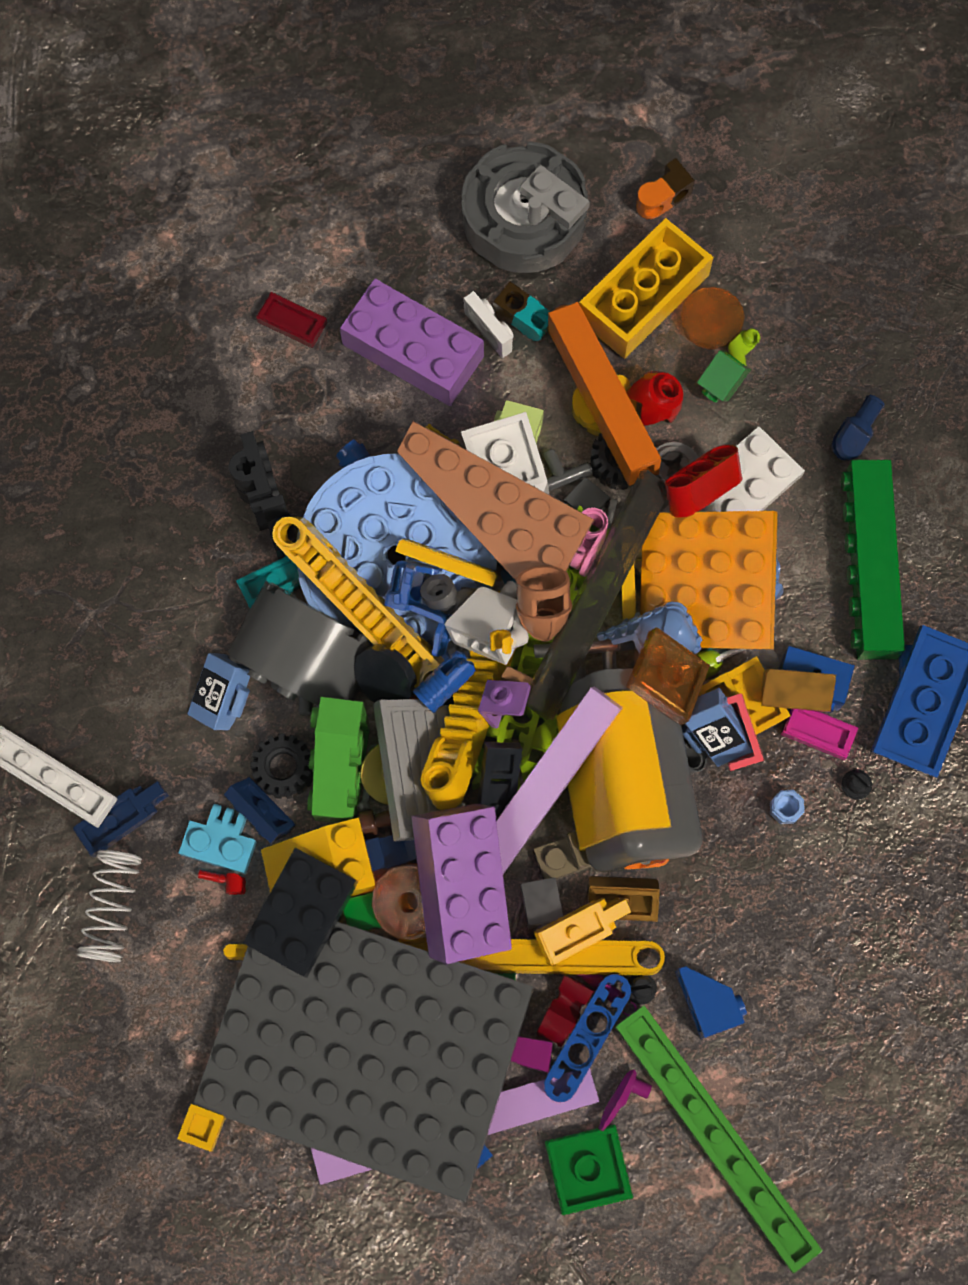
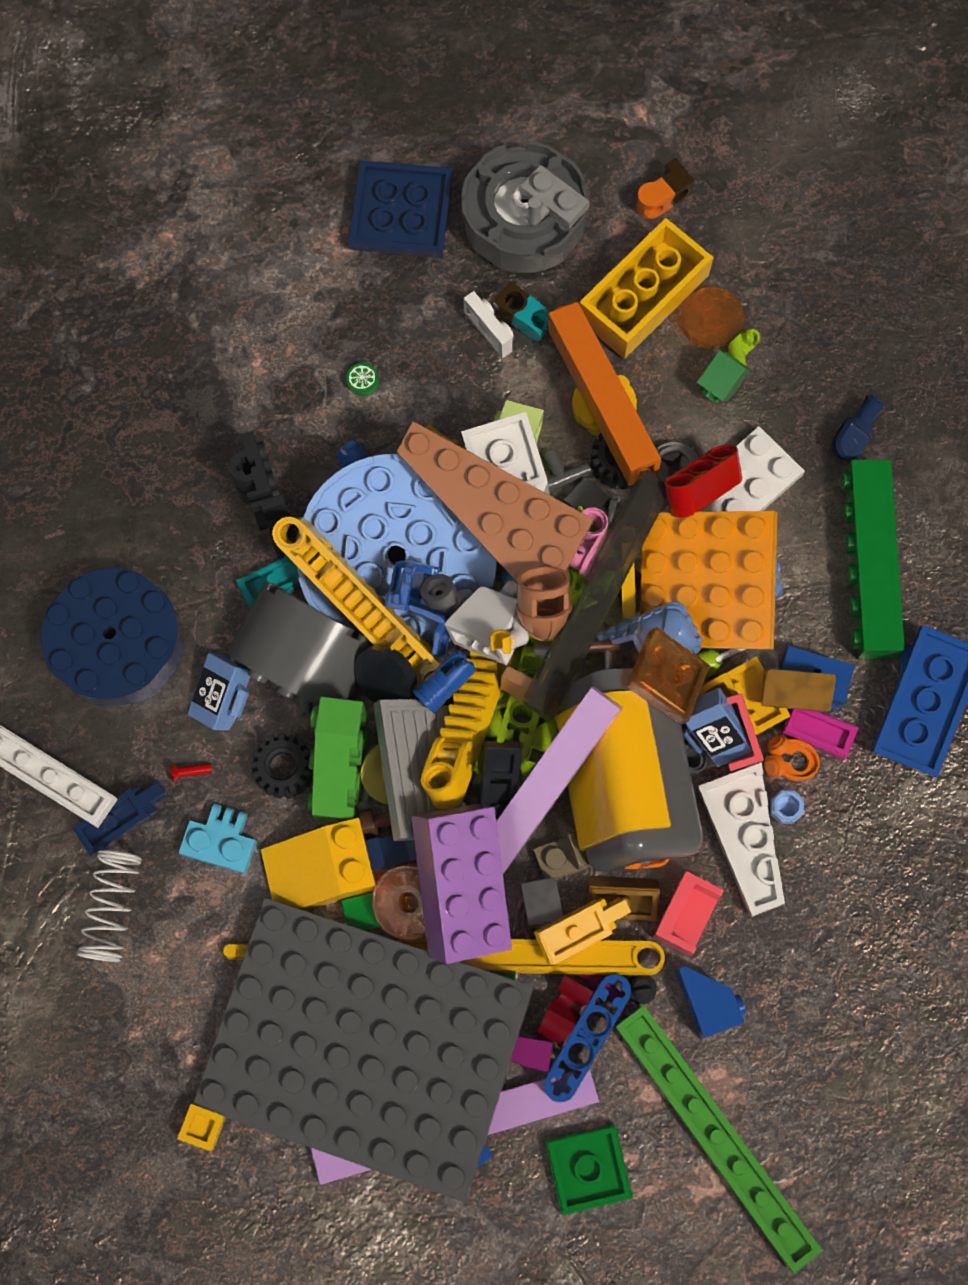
red hand [198,870,246,895] -> none
dark blue plate [224,777,296,843] -> none
black plate [243,848,358,978] -> none
dark red tile [256,292,328,349] -> none
medium lavender brick [340,279,484,406] -> none
yellow tile [395,538,498,587] -> none
medium lavender bracket [478,680,531,728] -> none
magenta bar [598,1069,652,1131] -> none
red piece [626,371,684,426] -> none
black piece [841,769,872,800] -> none
none -> dark blue piece [41,568,184,708]
none -> red piece [170,763,212,783]
none -> green tile [346,363,379,397]
none -> dark blue plate [349,160,453,258]
none -> coral panel [652,871,724,957]
none -> white wing [697,762,785,918]
none -> orange piece [763,735,820,782]

